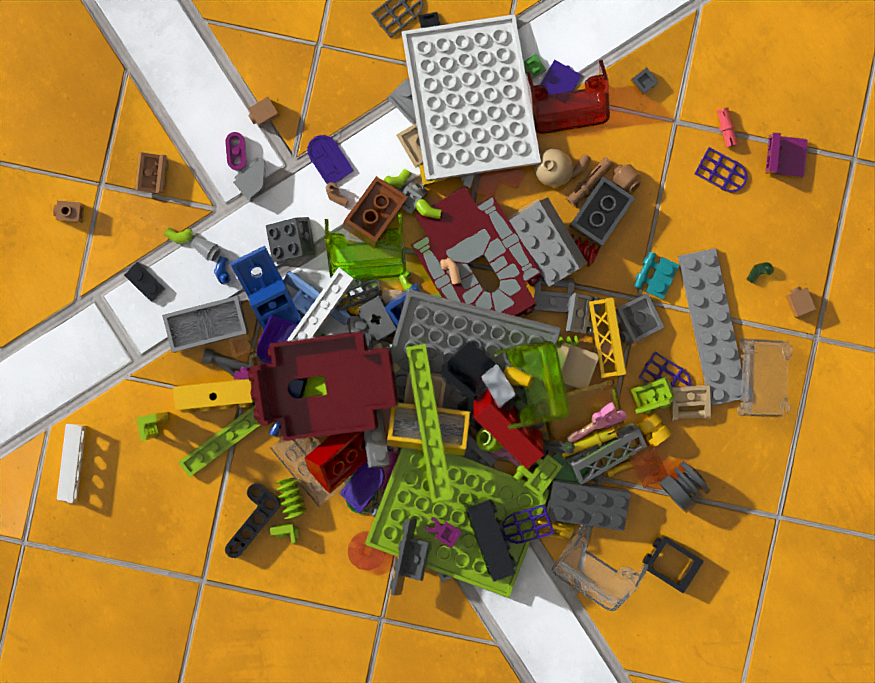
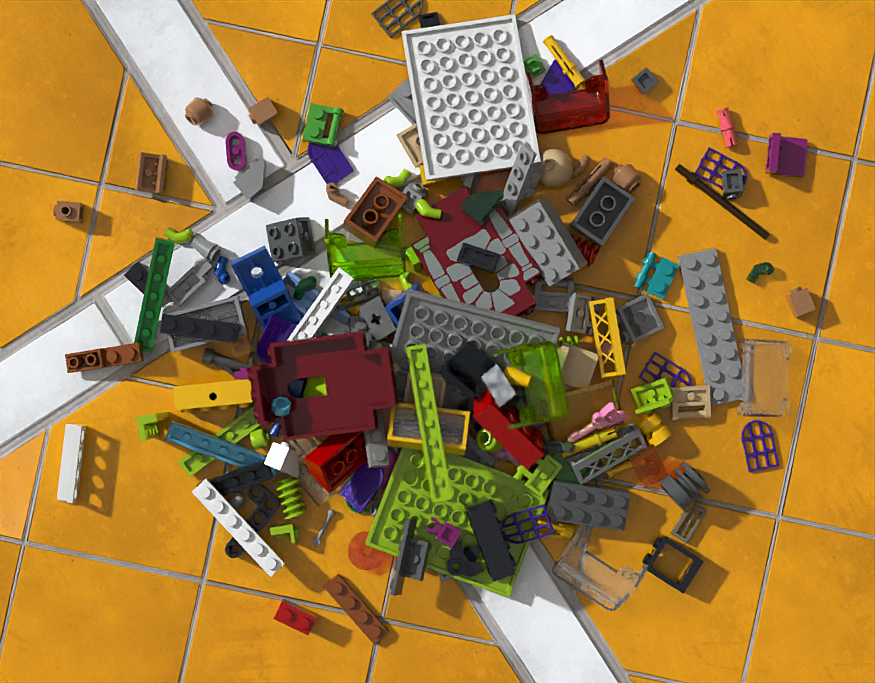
light nougat arm [440,258,461,284] -> none
none -> dark orange slope [65,342,144,373]
none -> green plate [134,237,175,353]
none -> black plate [160,314,240,343]
none -> light grey hinge [165,261,214,307]
none -> medium azure tile [165,420,277,479]
none -> medium nougat head [185,97,213,126]
none -> white plate [192,479,285,577]
none -> black plate [197,459,274,496]
none -> light grey arm [229,492,245,510]
none -> lime piece [250,428,271,449]
none -> white slope [264,442,299,478]
none -> medium azure tile [271,397,291,417]
none -> red brick [274,599,318,635]
none -> dark green arm [293,276,317,300]
none -> bright green plate [302,103,344,148]
none -> light grey hinge [313,509,335,546]
none -> dark orange plate [324,574,389,644]
none -> lime tile [405,247,422,273]
none -> black plate [447,541,483,577]
none -> black plate [457,242,500,274]
none -> clear green slope [461,190,504,227]
none -> light grey bracket [499,143,544,215]
none -> yellow pin [543,35,586,88]
none -> dark tan tile [670,504,707,544]
none -> dark brown bar [675,164,770,240]
none -> dark grey bracket [721,169,744,200]
none -> dark purple window [742,420,779,472]

